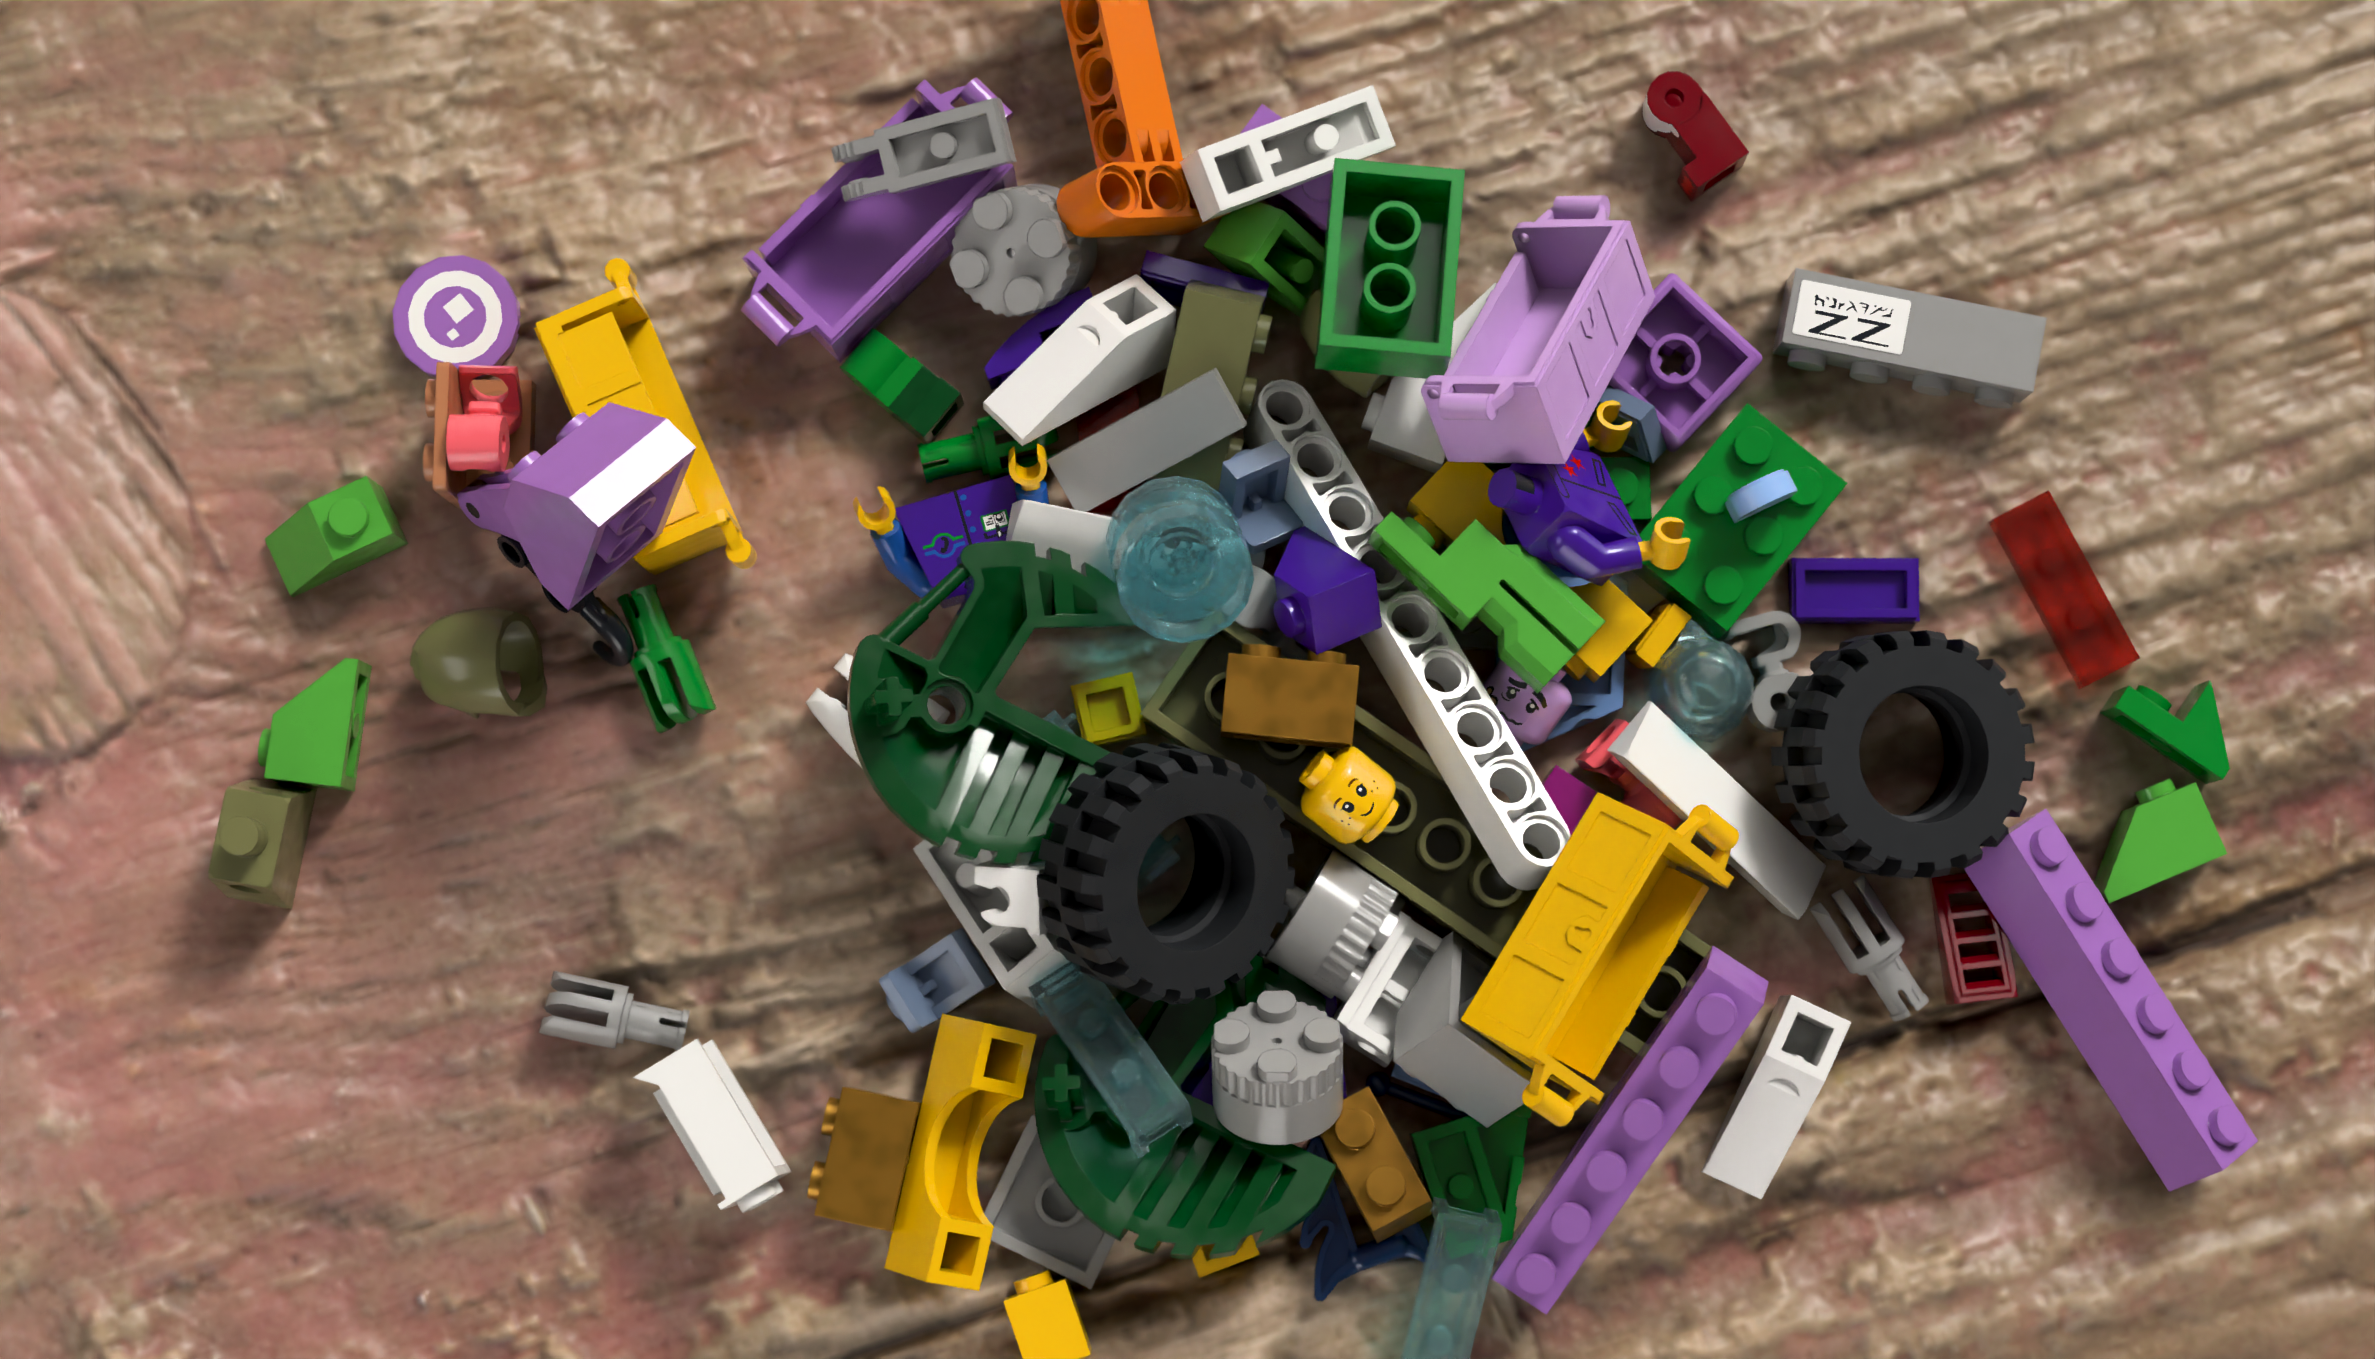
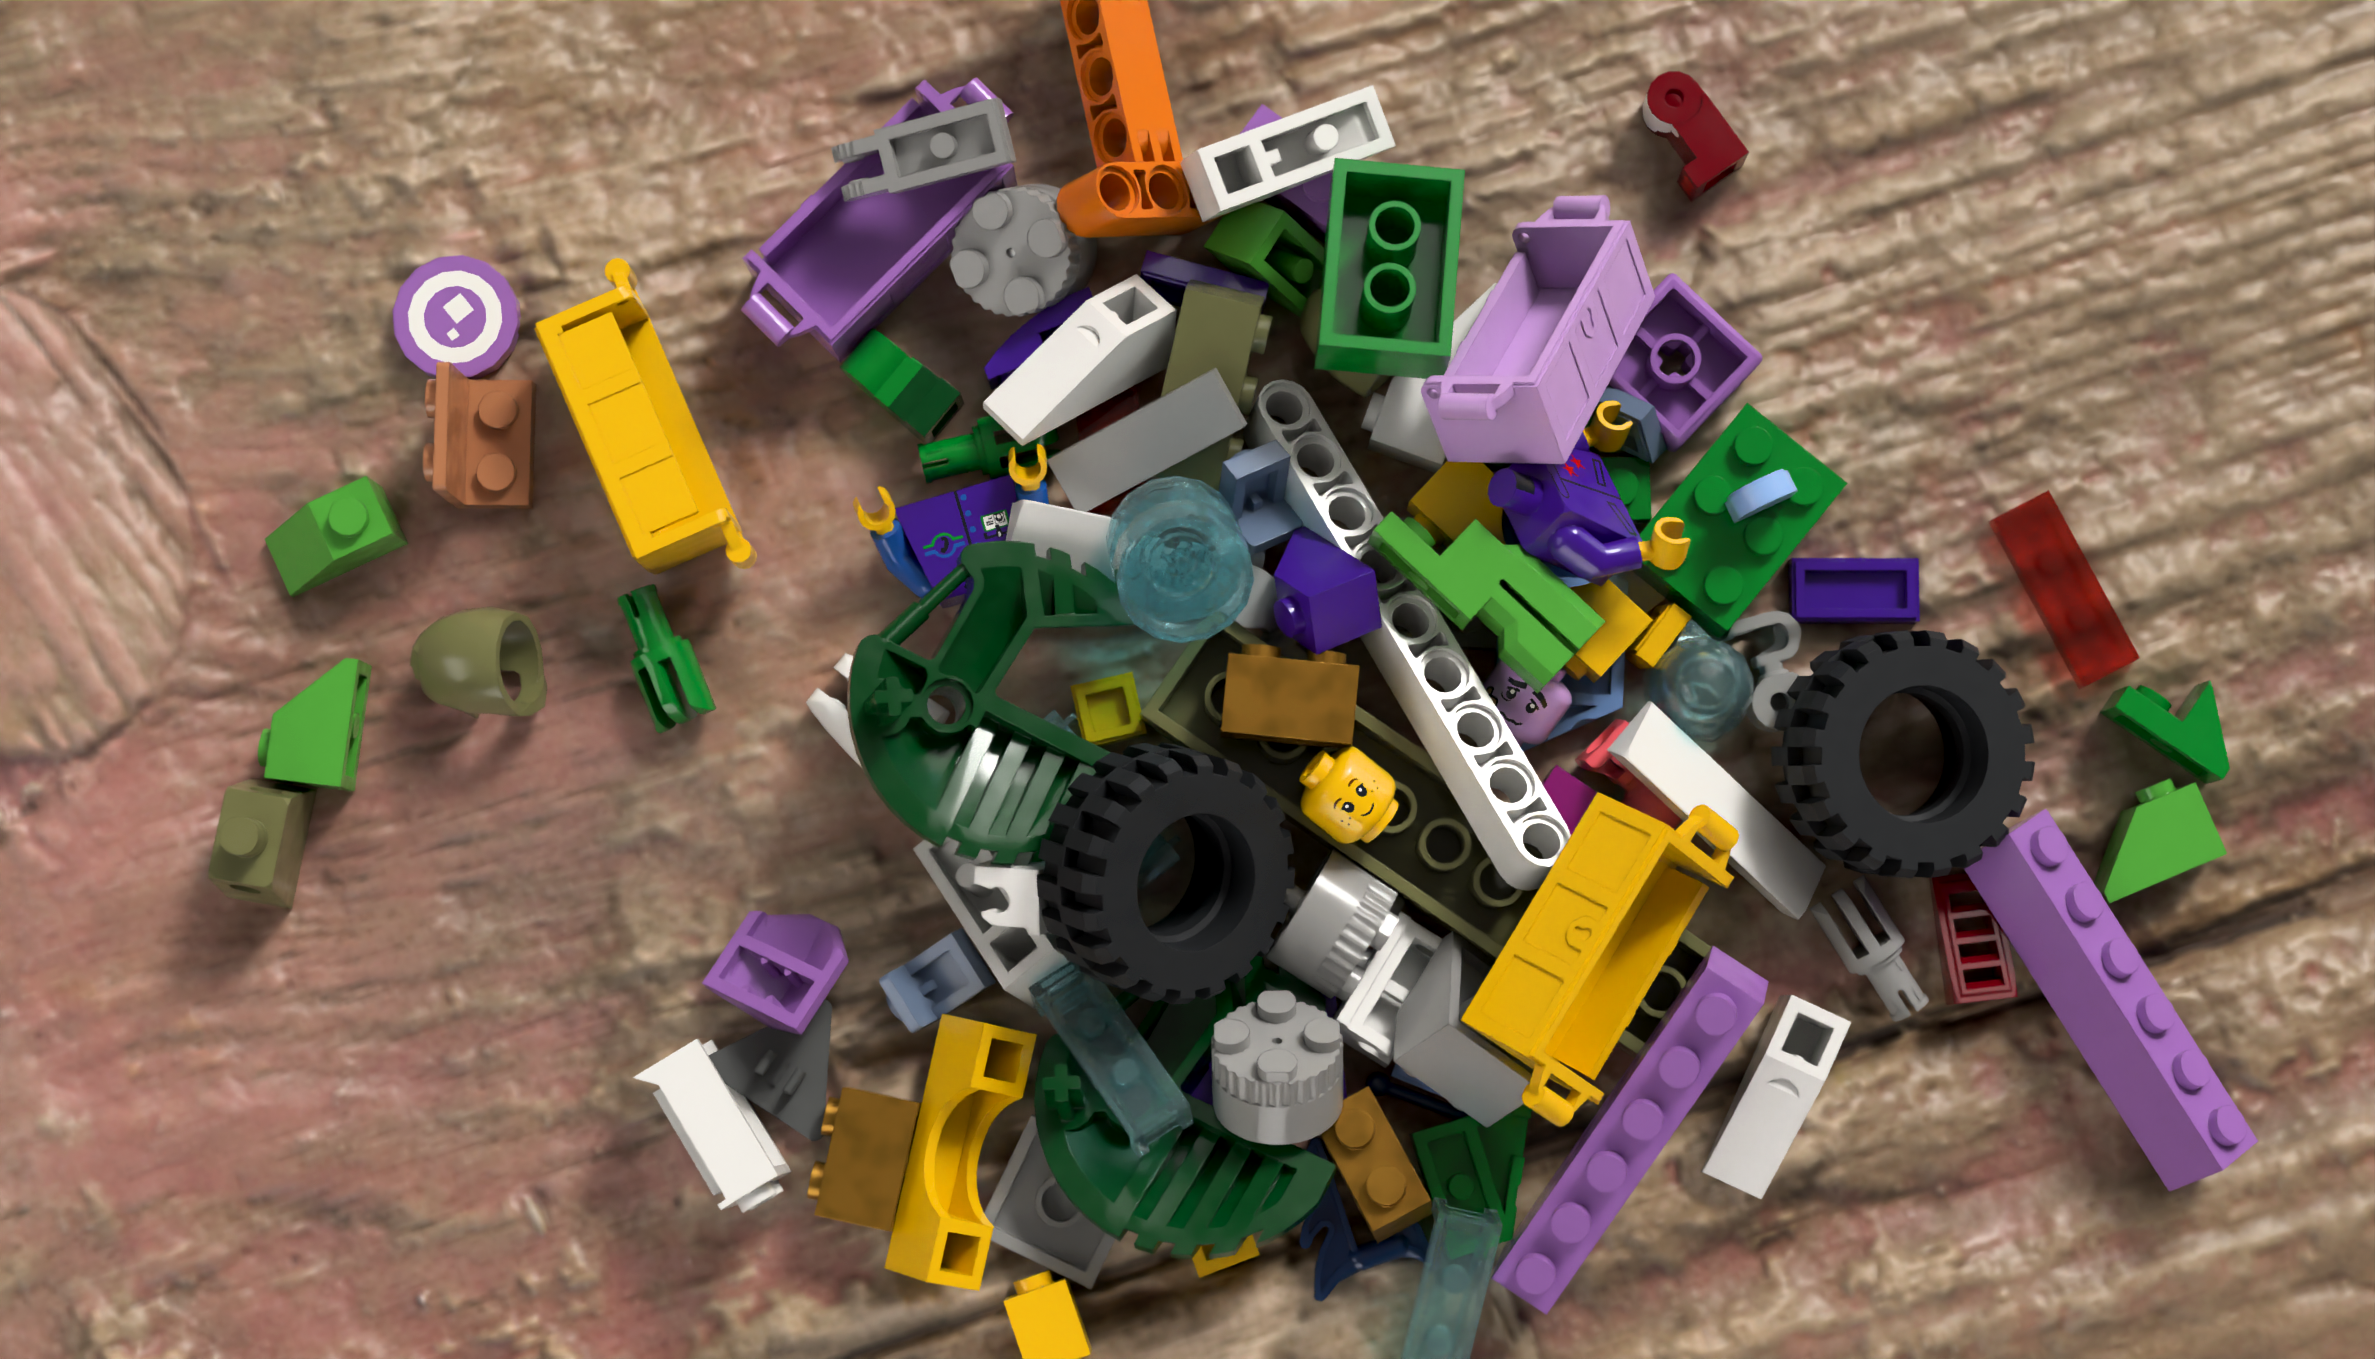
coral leg [446,365,523,472] -> none
medium lavender slope [457,402,696,667] -> none
light grey arm [539,971,690,1051] -> none
light grey brick [1772,268,2047,408] -> none
none -> medium lavender slope [702,911,849,1035]
none -> dark grey piece [708,1000,832,1141]

